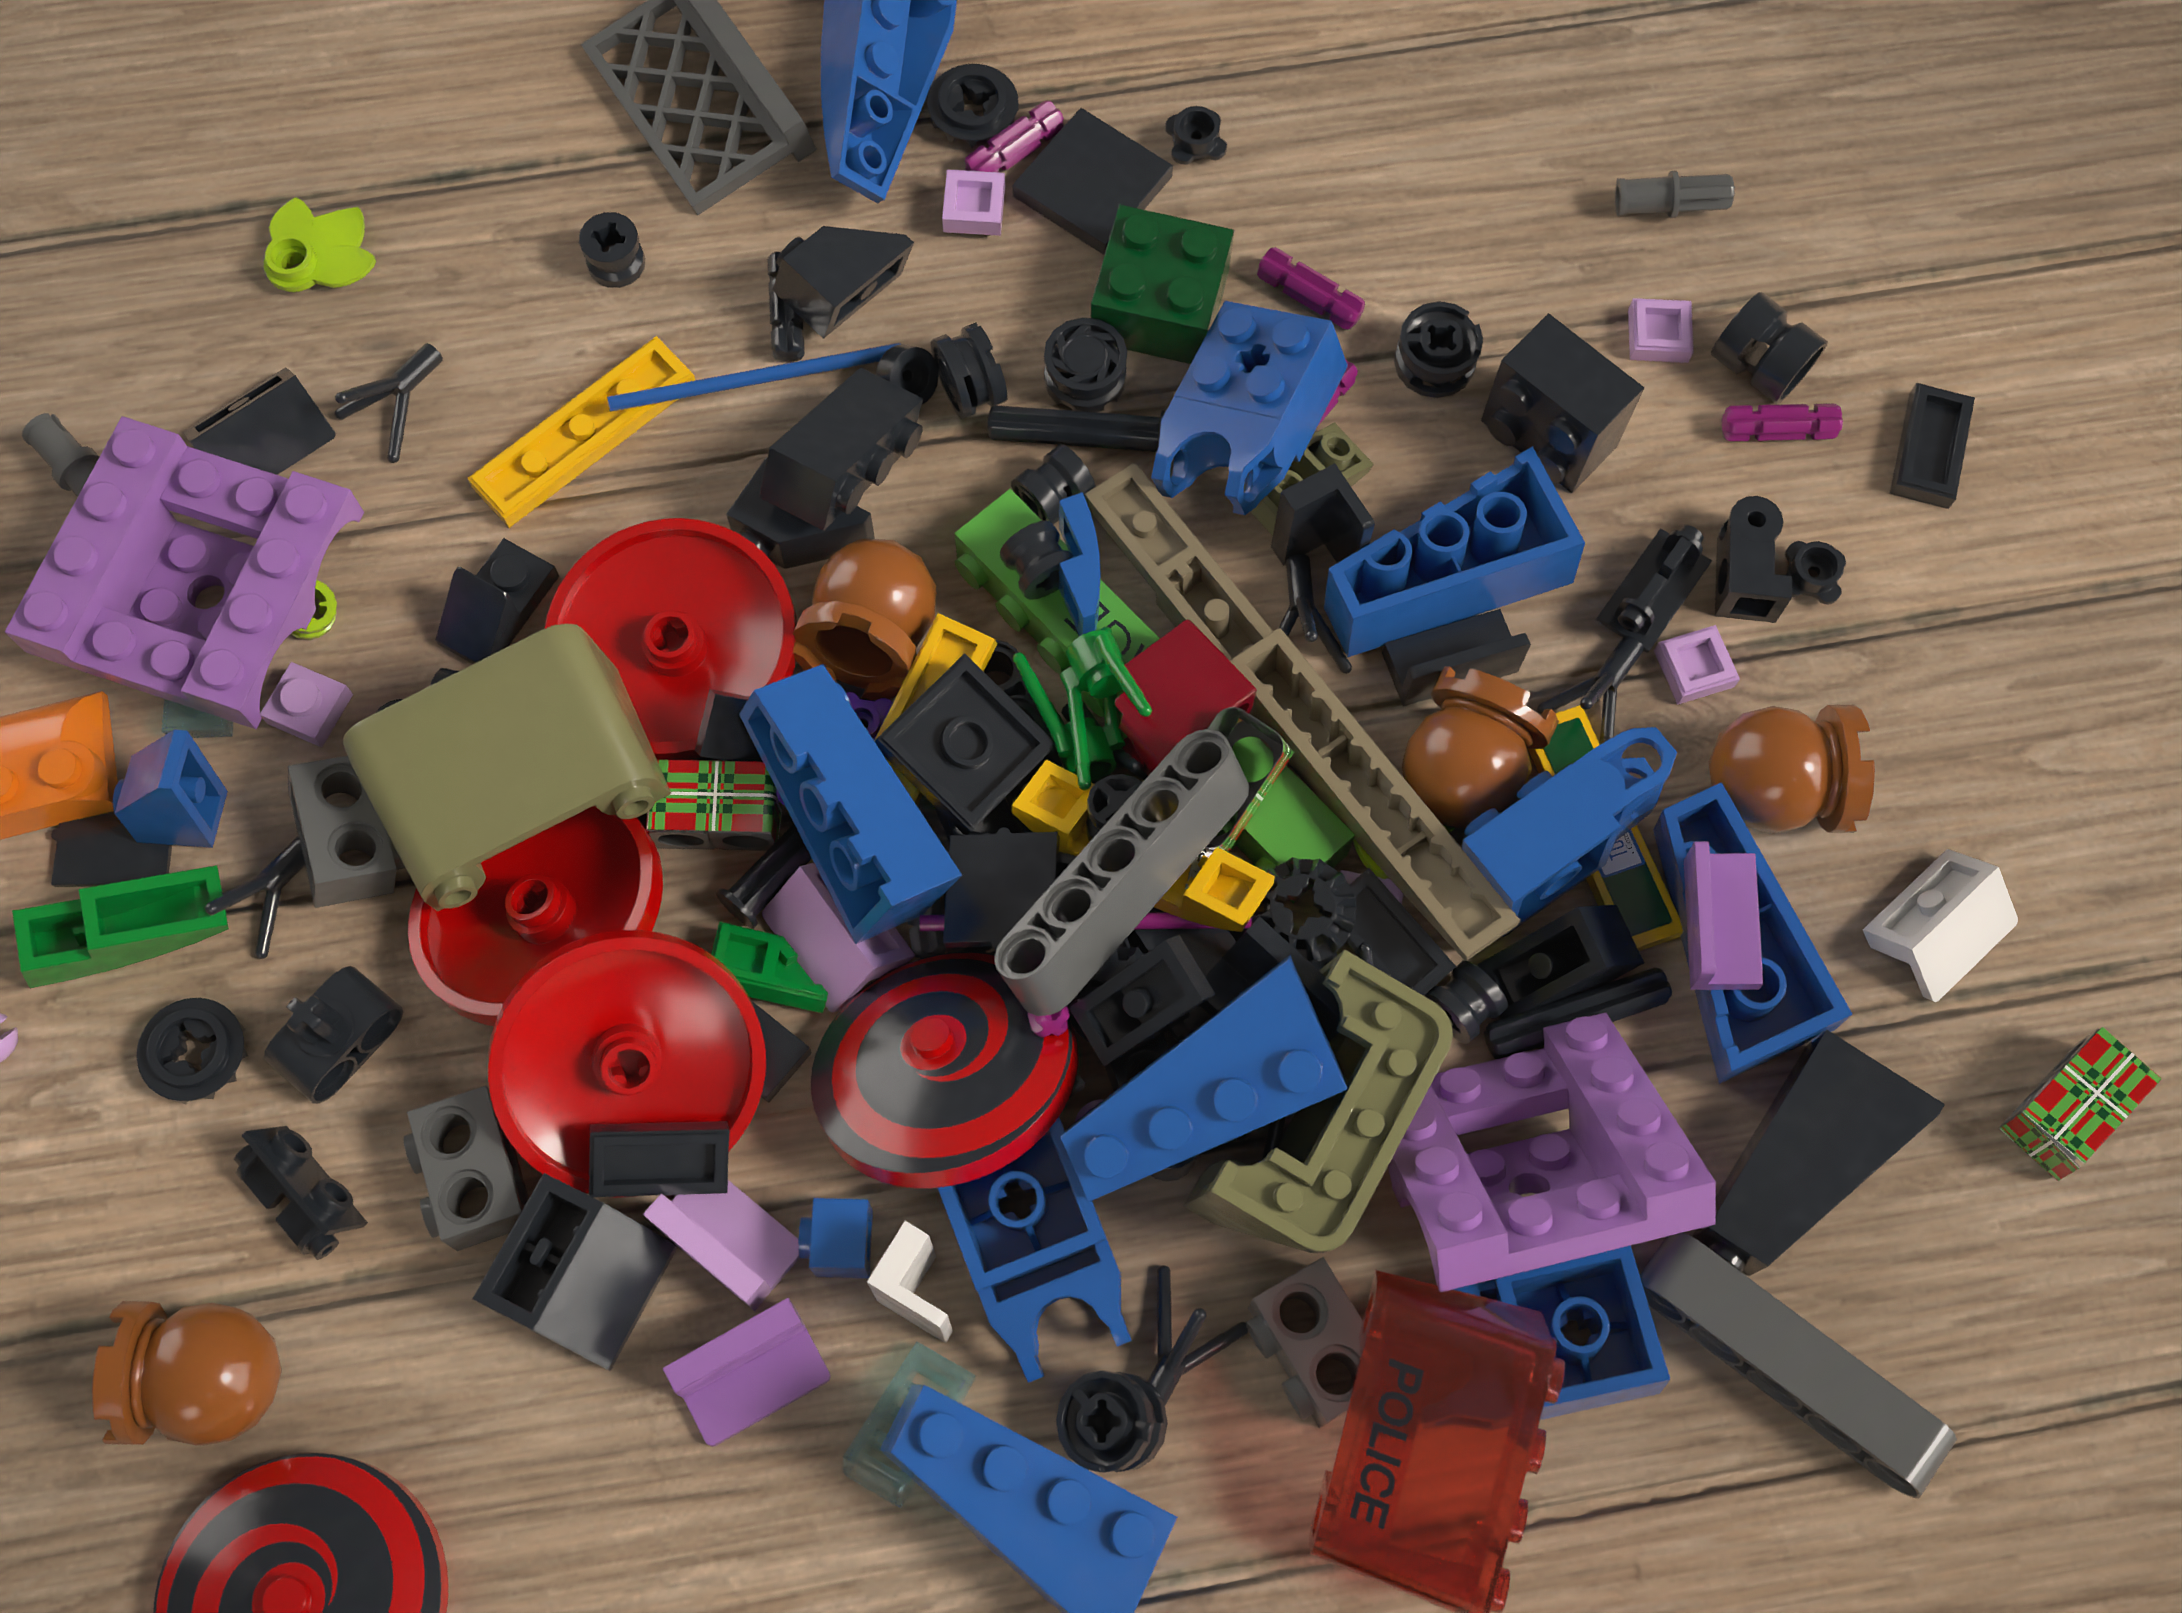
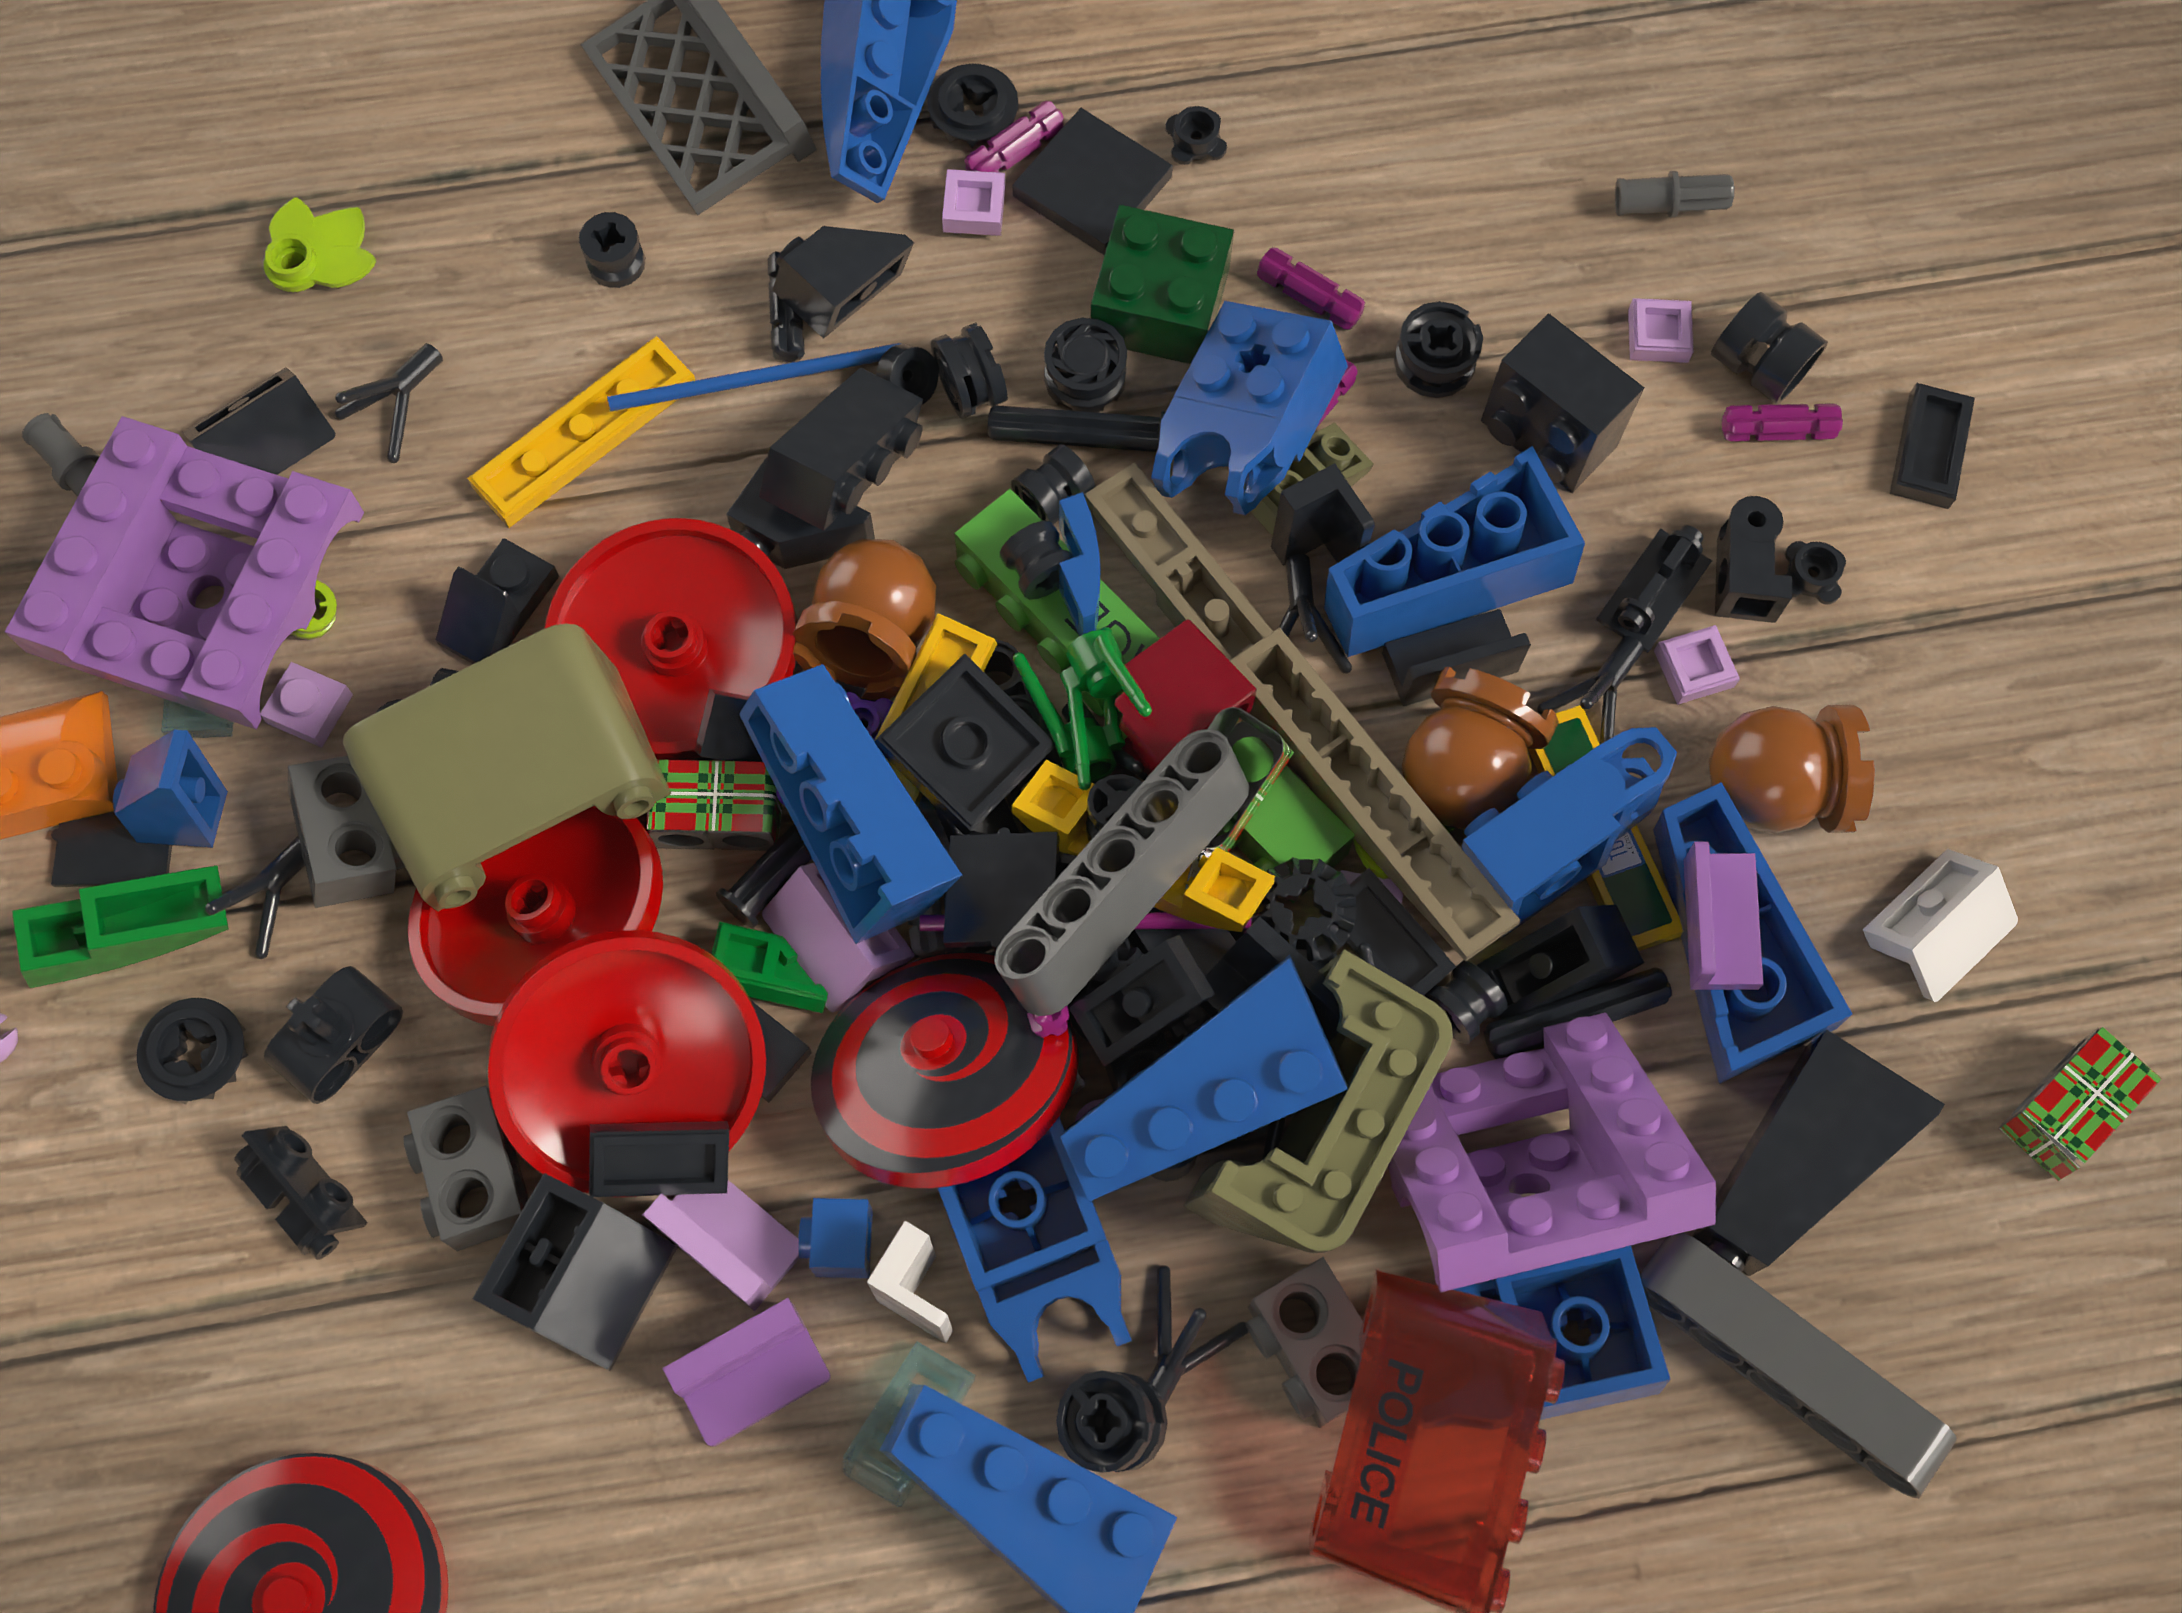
dark orange tile [92,1301,282,1446] -> none

